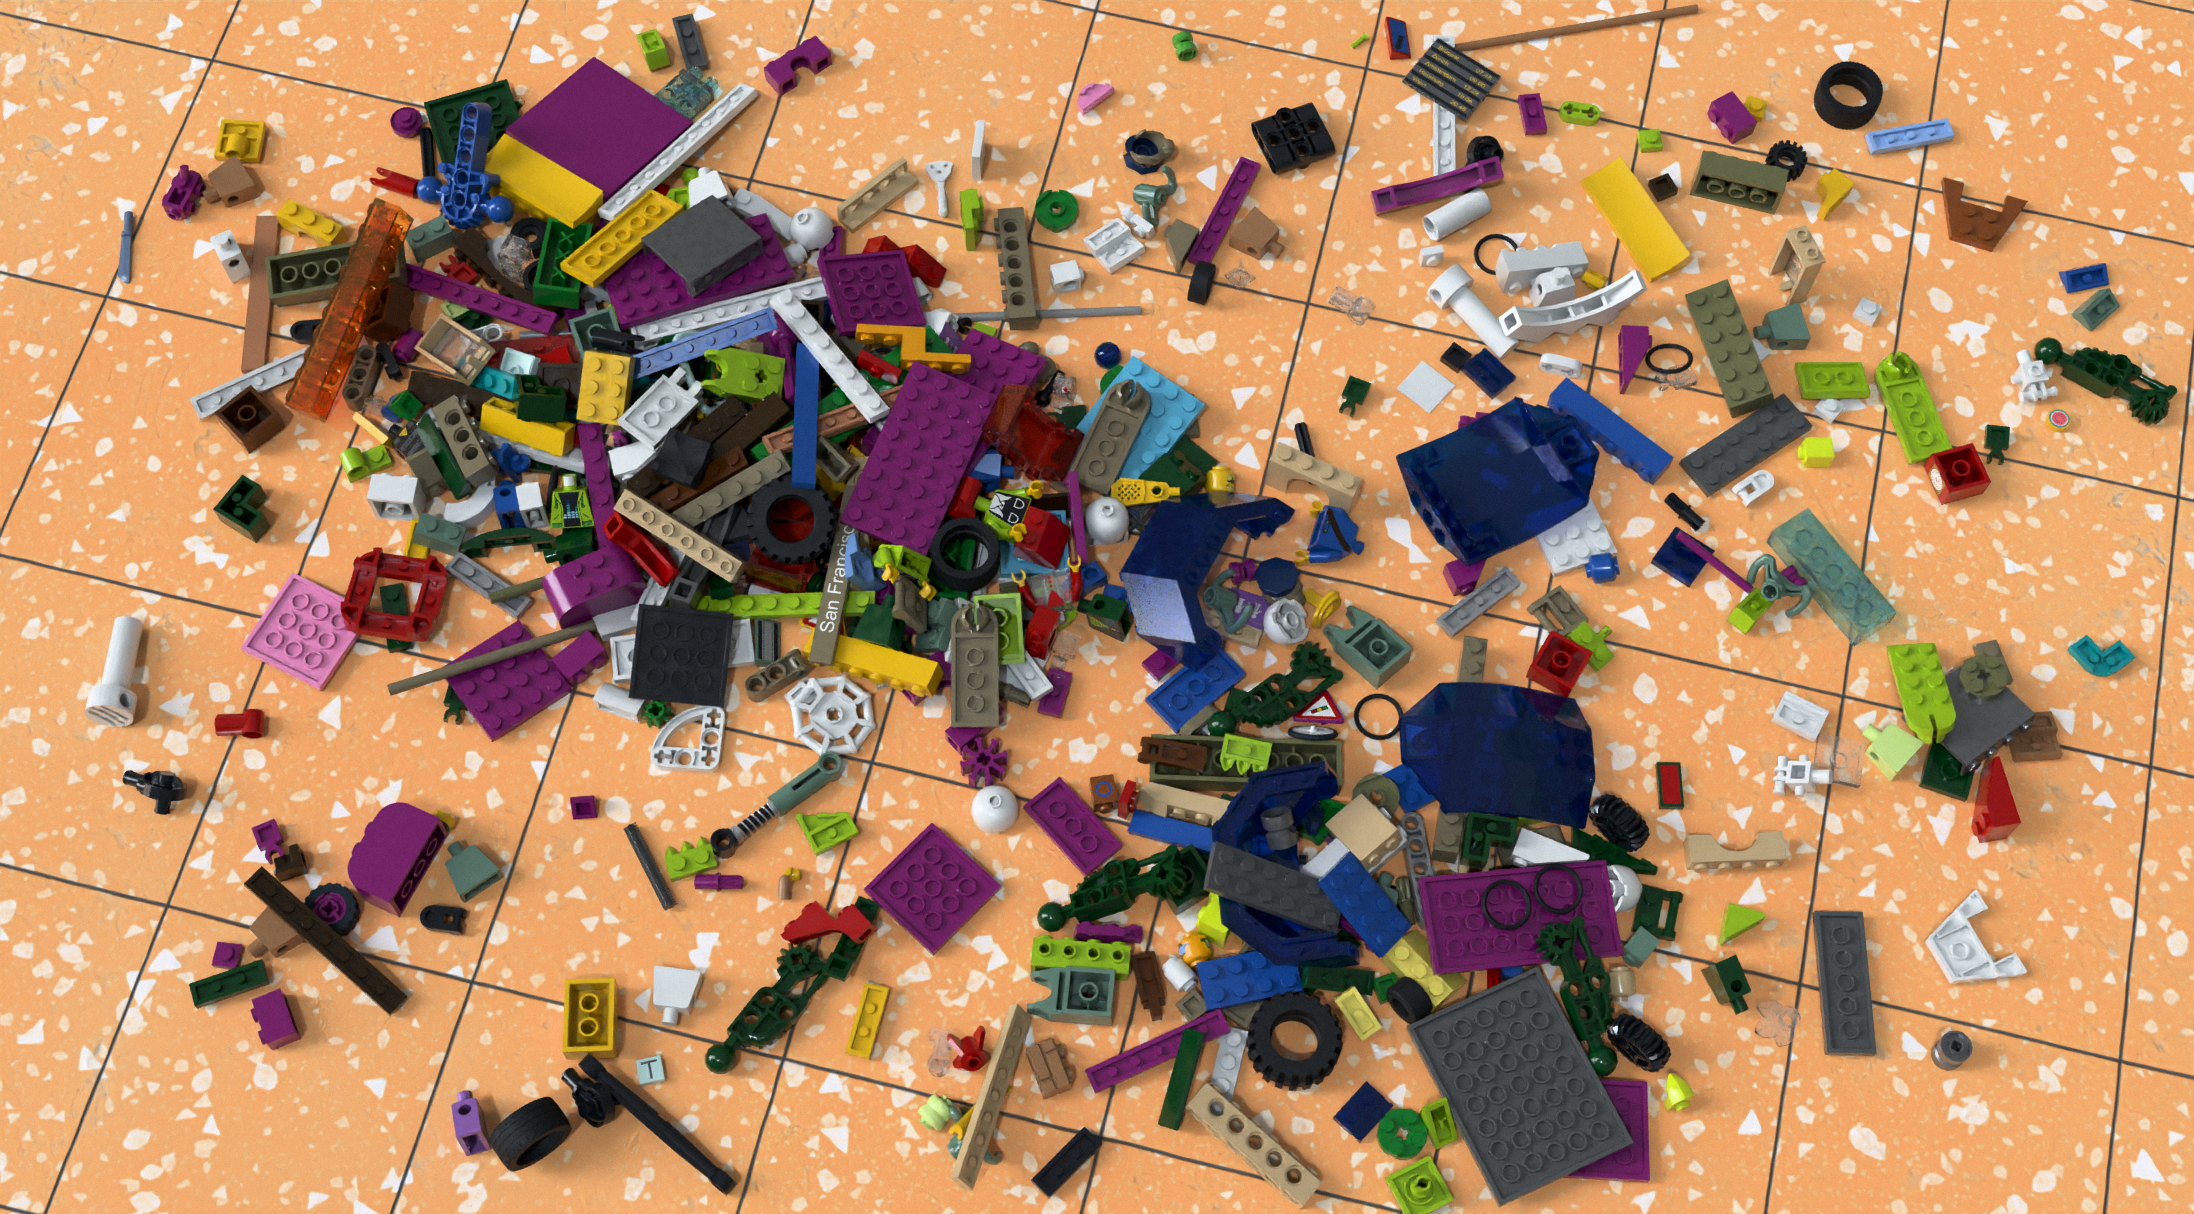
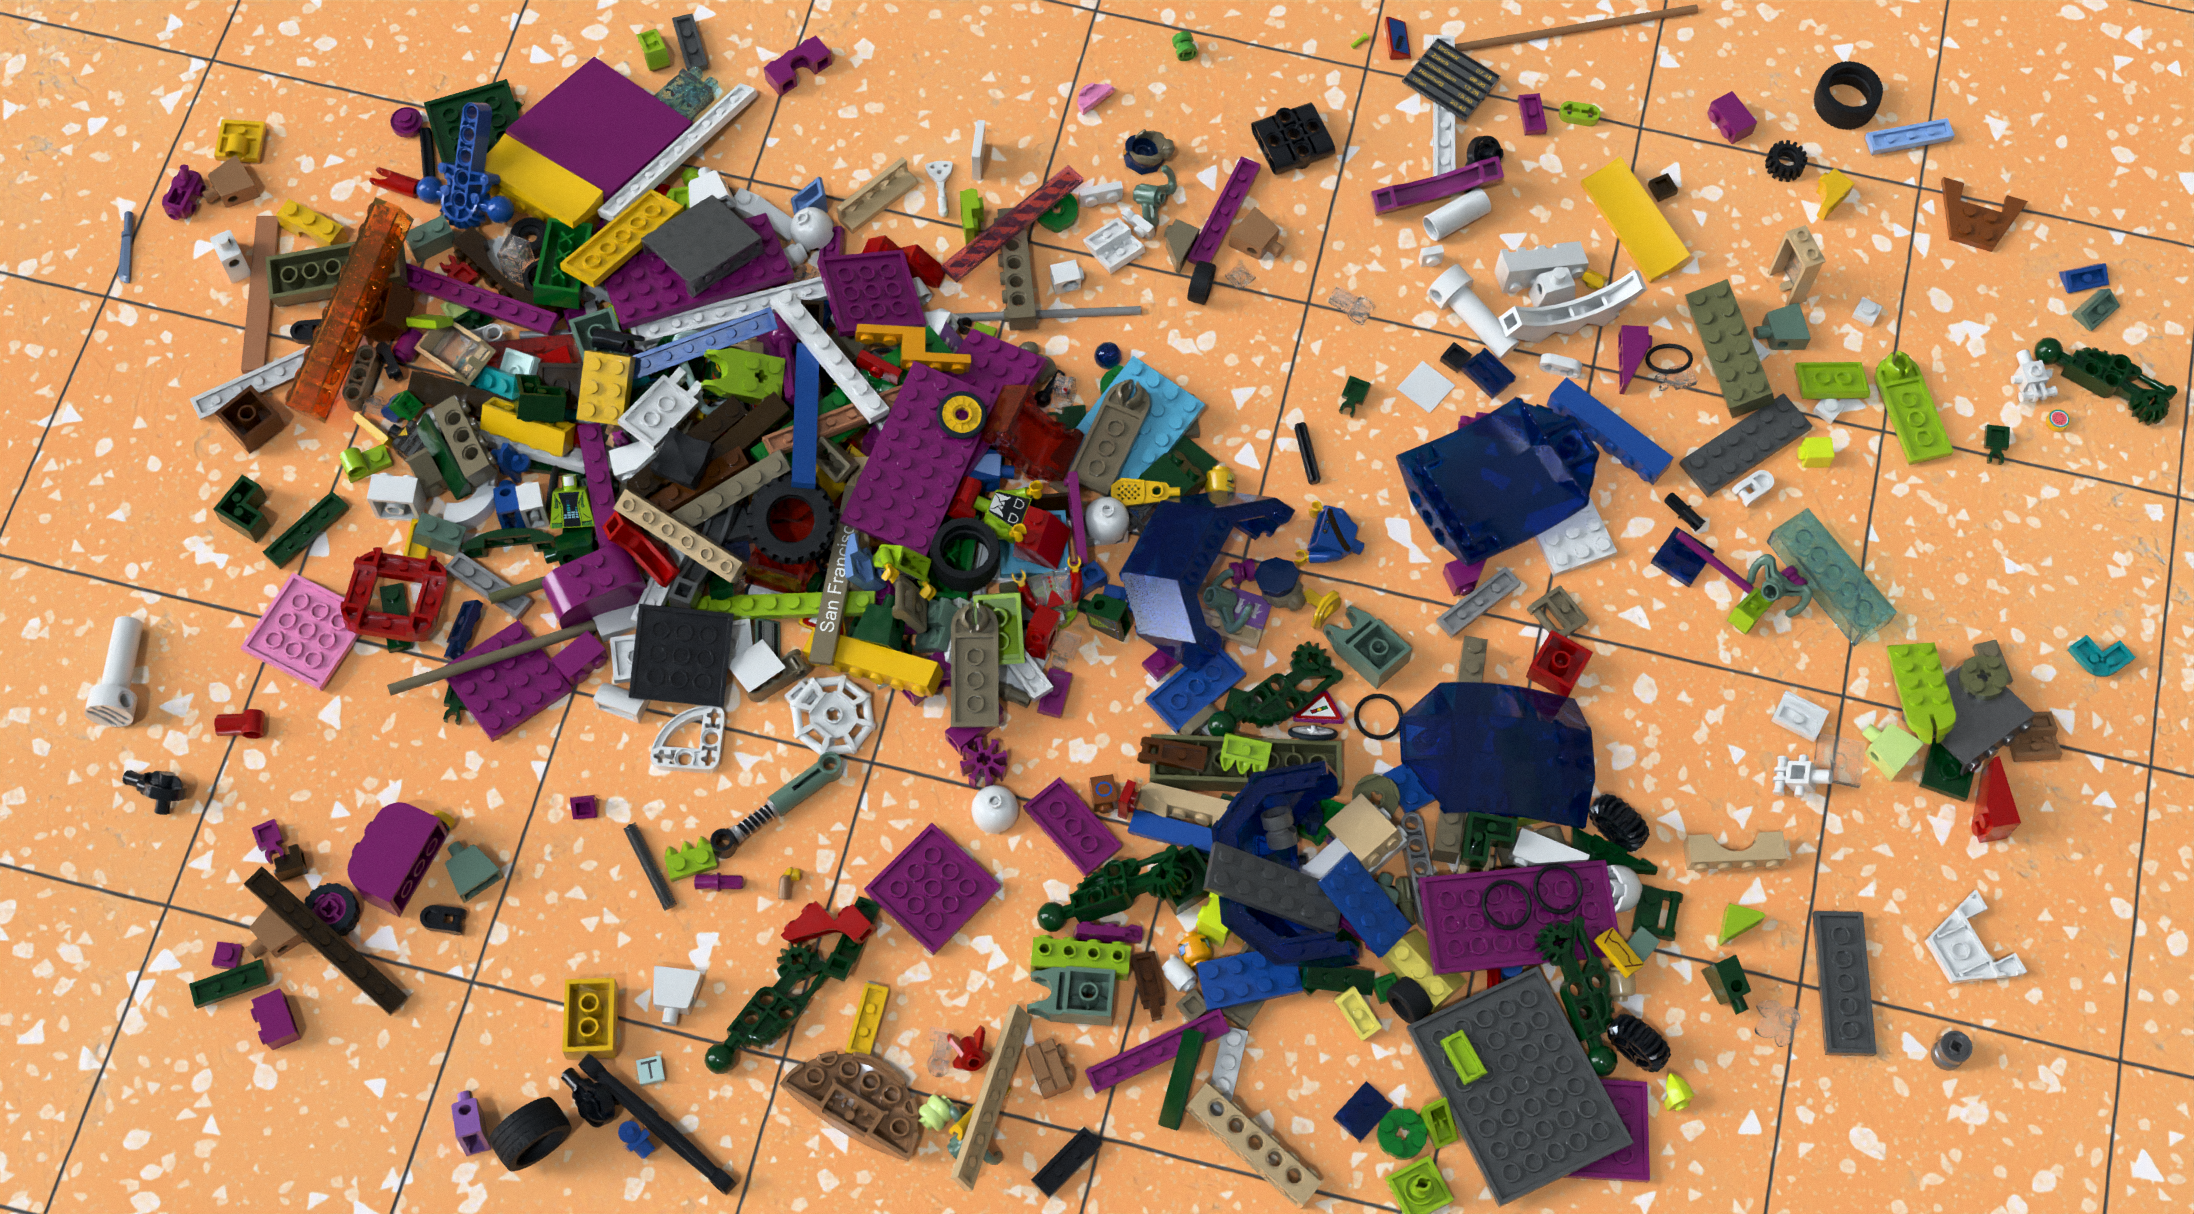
green gear [641,700,672,730] -> none
lime wing [795,812,859,857] -> none
black tyre [1246,991,1343,1091] -> none
white cylinder [1263,598,1309,646] -> none
tan arch [1265,442,1362,517] -> none
black tyre [1474,234,1518,275] -> none
lime plate [1566,621,1615,672] -> none
blue head [1585,552,1620,584] -> none
lime plate [1637,129,1663,153] -> none
tile [1655,762,1684,810] -> none
olive brick [1690,150,1789,215] -> none
yellow plate [1744,95,1768,123] -> none
red brick [1924,443,1991,505] -> none
none -> dark green plate [263,491,349,570]
none -> lime tile [406,314,454,330]
none -> dark blue hinge [444,600,483,662]
none -> blue hips [618,1121,655,1159]
none -> white sticker [728,639,786,693]
none -> medium nougat brick [779,1051,919,1162]
none -> medium blue slope [791,177,828,215]
none -> wheel [936,391,987,439]
none -> clear pink tile [941,165,1083,283]
none -> white plate [1078,181,1123,208]
none -> lime tile [1440,1029,1488,1086]
none -> yellow tile [1594,927,1645,978]

